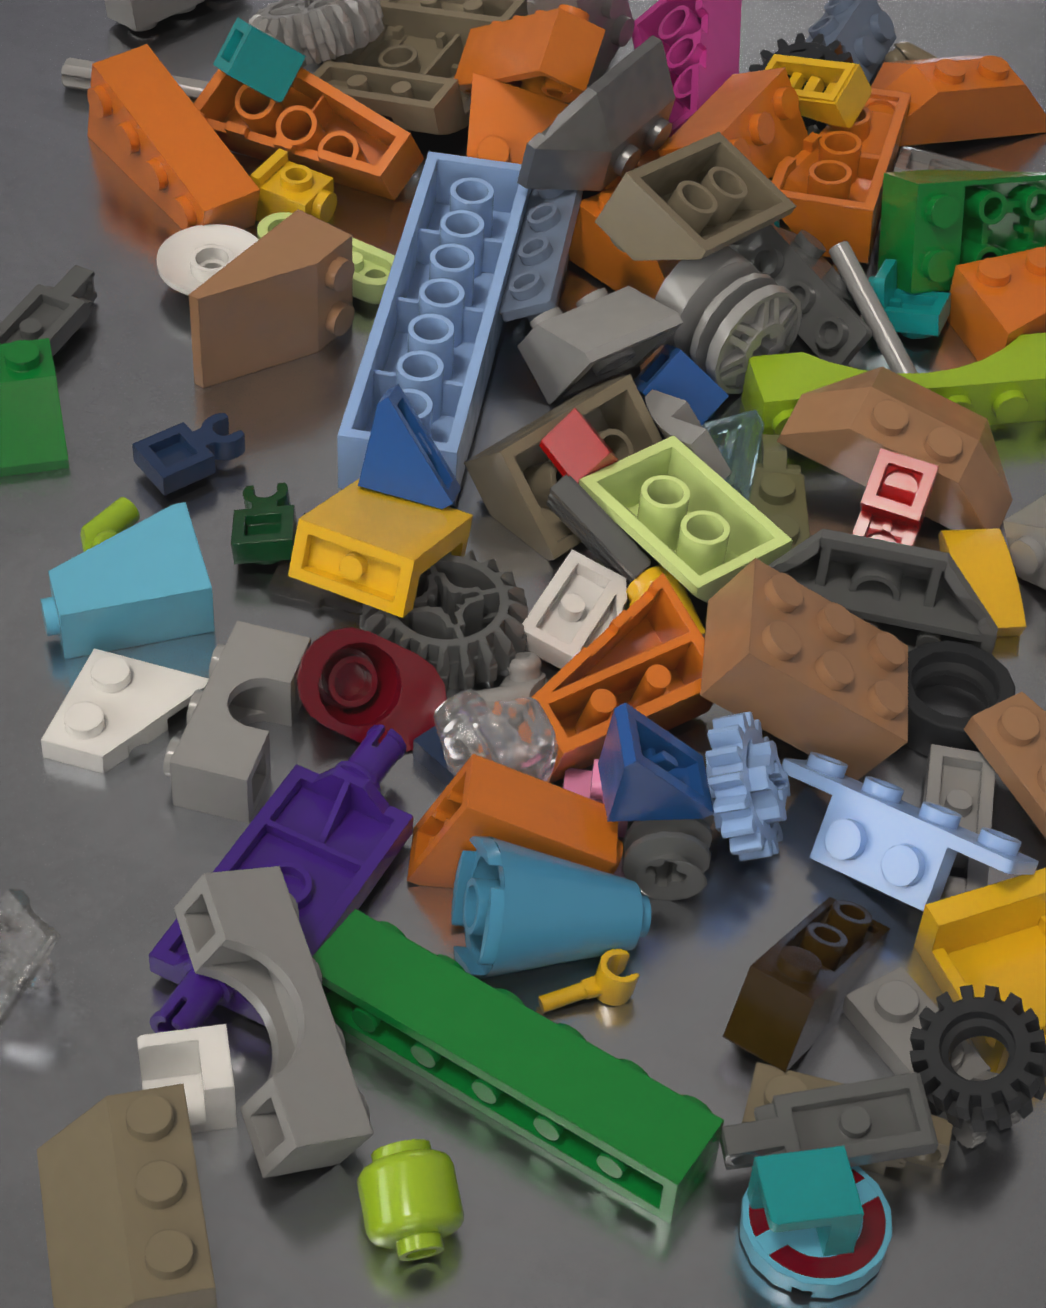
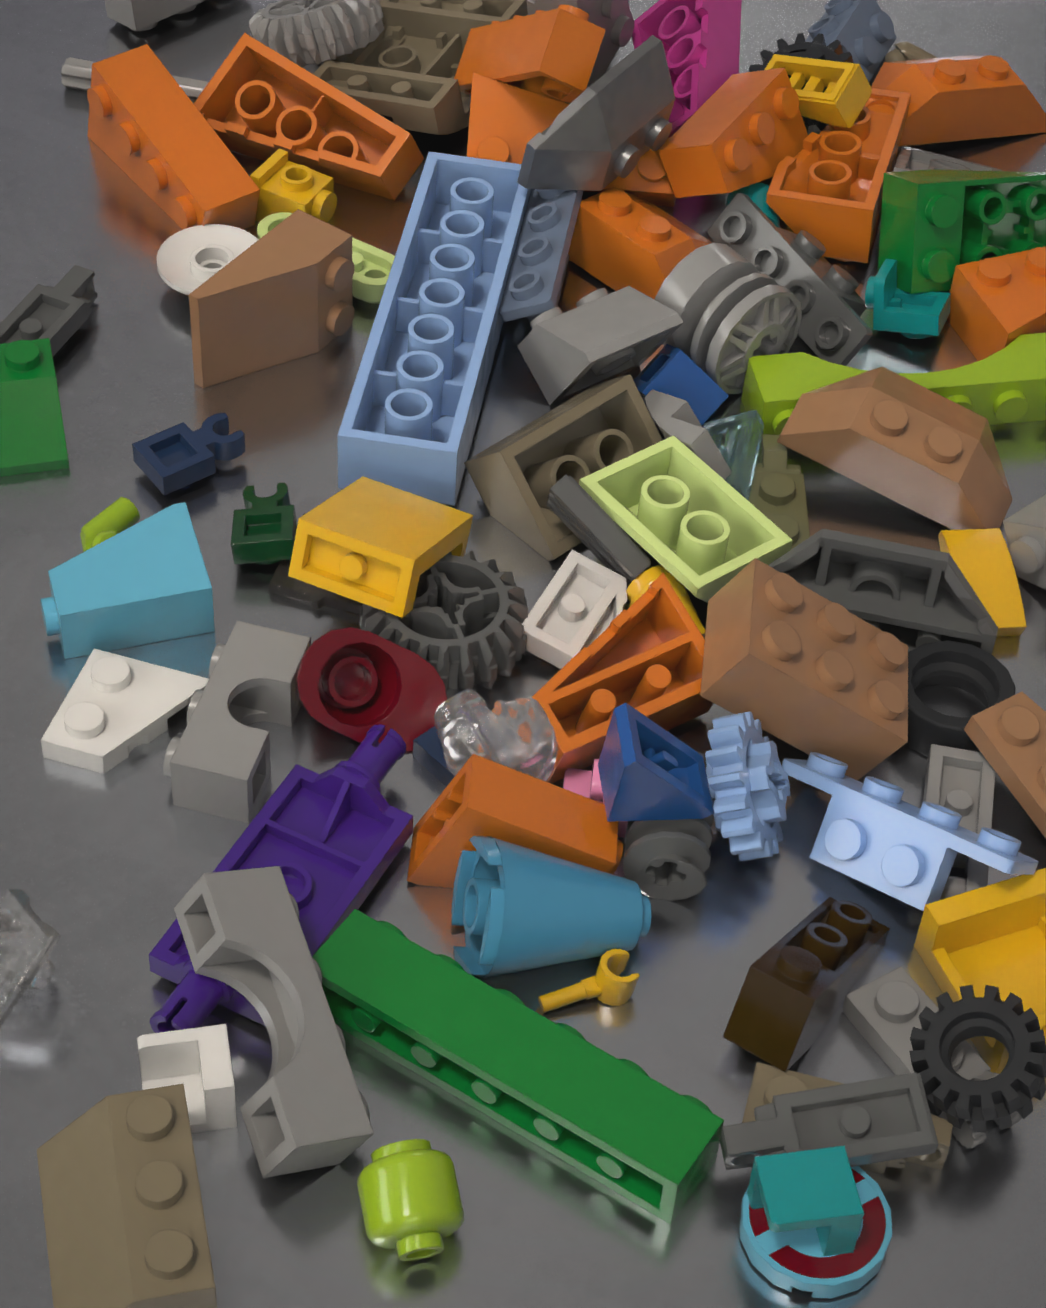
teal panel [213,17,306,102] -> none
blue slope [358,384,461,509] -> none
light grey arm [464,652,546,723] -> none
slope [539,408,619,484] -> none
dark tan slope [595,132,796,261] -> none
light grey bar [829,241,918,373] -> none
slope [852,448,939,546] -> none

